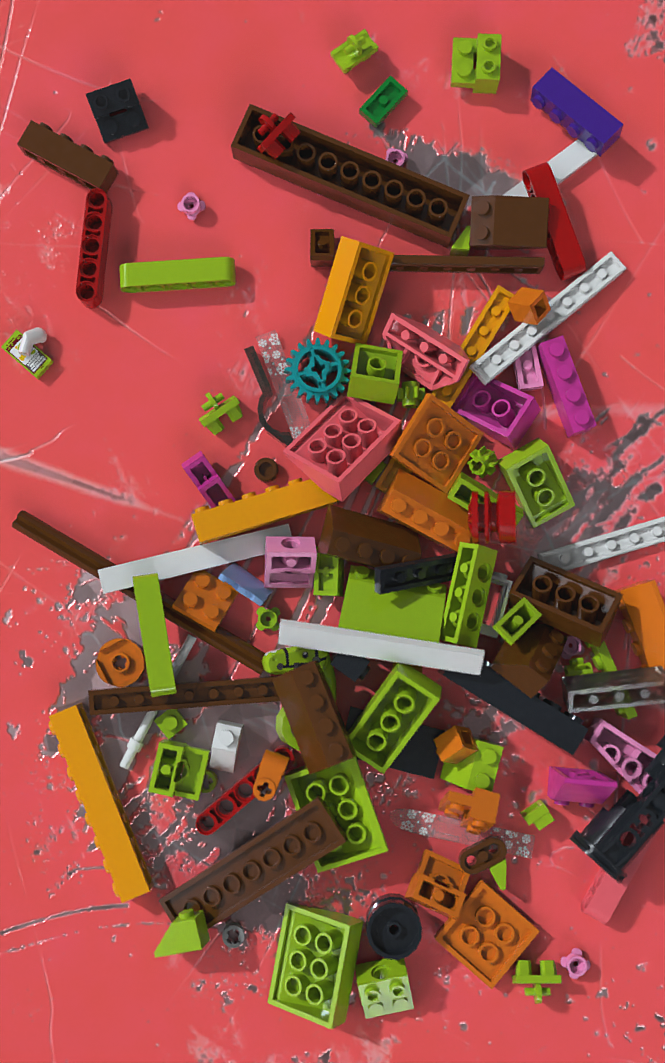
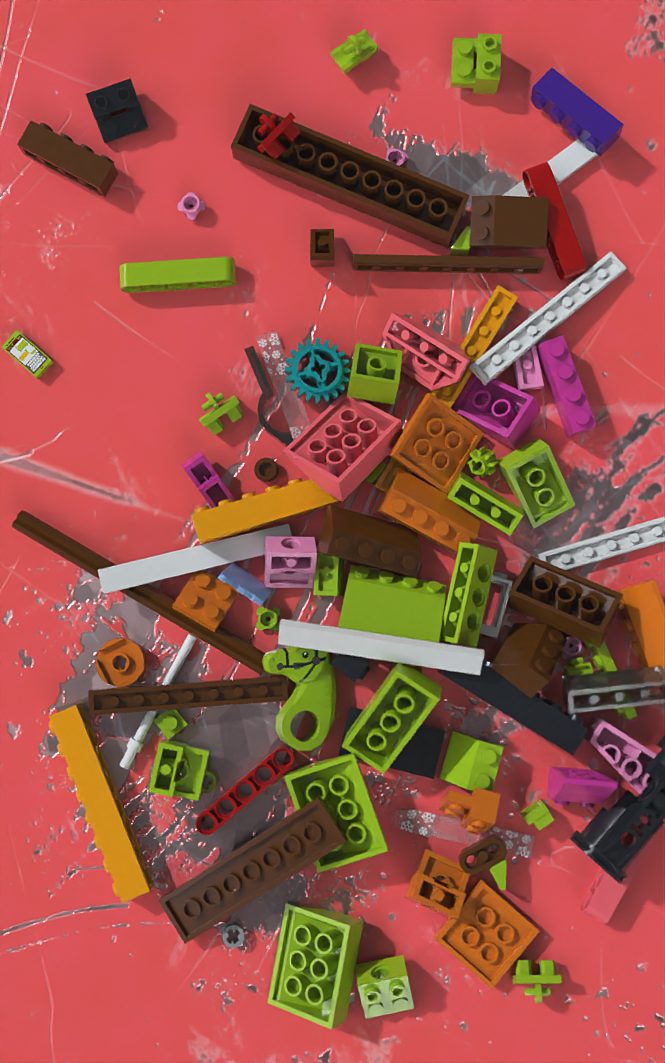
white arm [18,327,47,357] -> none
red beam [76,188,112,309] -> none
lime beam [133,573,177,697] -> none
lime slope [154,909,210,958] -> none
white slope [209,719,244,773] -> none
orange piece [253,749,290,801] -> none
reddish brown slope [272,660,357,775] -> none
light orange slope [313,236,395,344] -> none
green plate [359,75,408,128] -> none
black wheel [366,893,422,960] -> none
black plate [375,553,457,594] -> none
lime gear [396,381,425,408] -> none
orange brick [433,725,478,764] -> none
red wheel [468,491,516,544] -> none
lime slope [493,597,542,645] -> none
orange brick [507,287,551,325] -> none
bright pink plate [560,948,590,979] -> none

